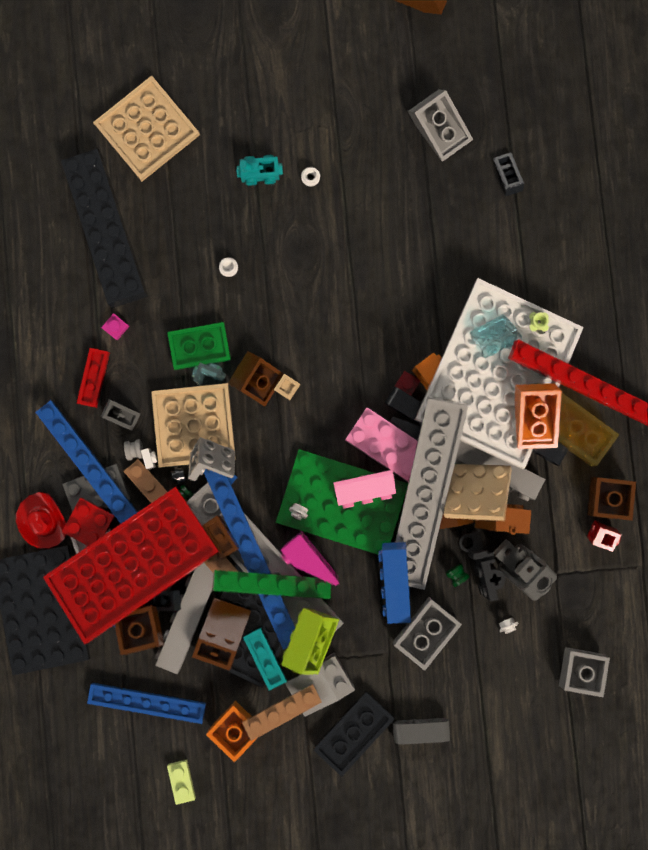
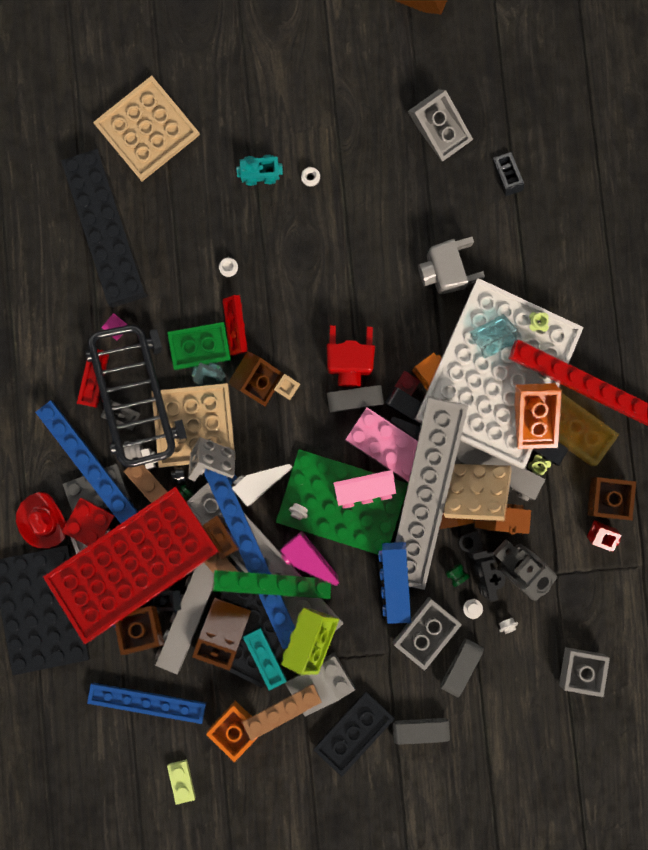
none -> black bar [85,325,187,467]
none -> red plate [223,295,248,355]
none -> white slope [232,464,293,506]
none -> red piece [327,325,375,387]
none -> dark grey beam [327,385,384,412]
none -> light grey piece [418,237,485,294]
none -> dark grey beam [440,638,484,698]
none -> white plate [463,599,483,619]
none -> yellowish green plate [528,454,551,475]

